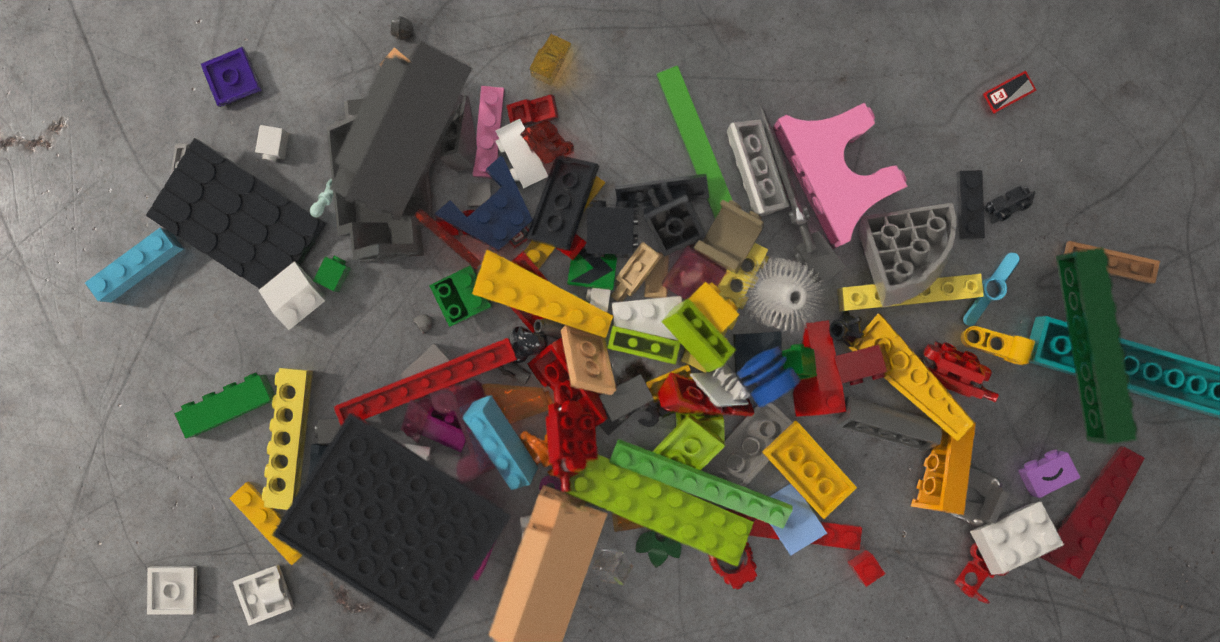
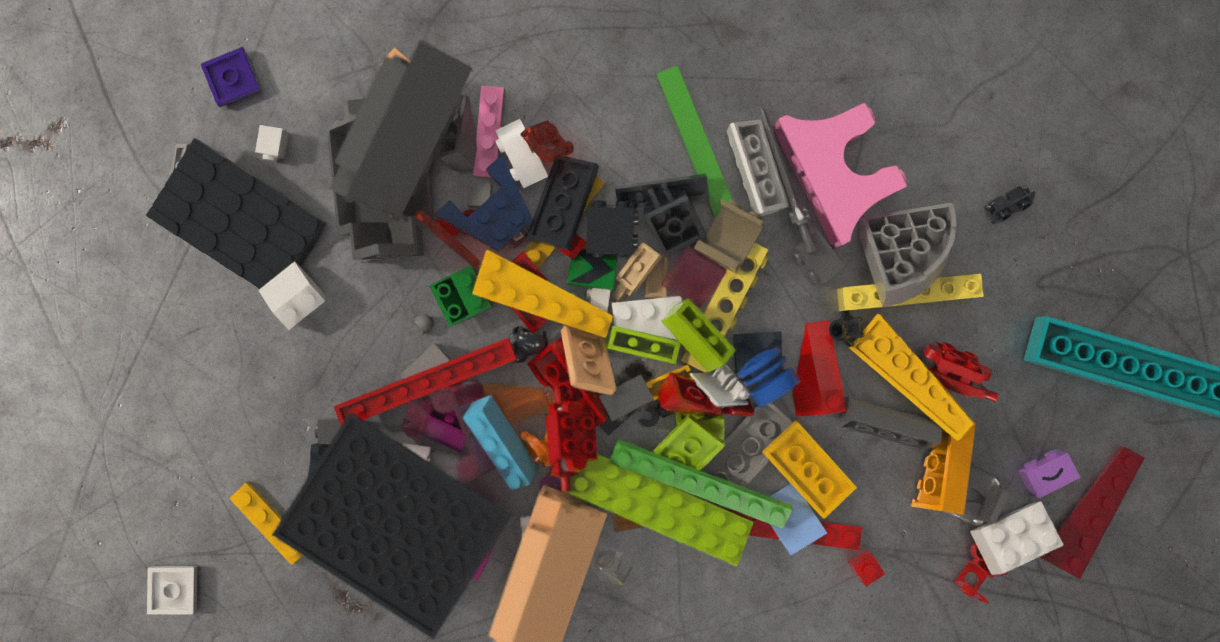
medium azure brick [85,228,184,303] -> none
green brick [174,372,275,439] -> none
white plate [233,564,294,626] -> none
light yellow brick [262,368,313,510] -> none
light aqua piece [310,179,334,217] -> none
green brick [313,255,351,292] -> none
dark grey plate [391,16,413,40] -> none
dark grey pin [497,361,532,386] -> none
red slope [506,94,559,126] -> none
clear yellow arch [529,34,571,86] -> none
dark grey cone [534,319,565,339] -> none
dark green plate [635,530,682,568] -> none
yellow brick [689,282,739,333] -> none
red piece [708,542,758,590] -> none
white piece [739,257,824,332] -> none
green brick [782,344,817,380] -> none
dark red brick [834,343,892,386] -> none
black plate [957,170,985,240] -> none
yellow piece [961,326,1035,365] -> none
medium azure piece [963,253,1020,326] -> none
slope [983,71,1037,113] -> none
dark green brick [1056,247,1138,445] -> none
medium nougat plate [1064,241,1160,284] -> none

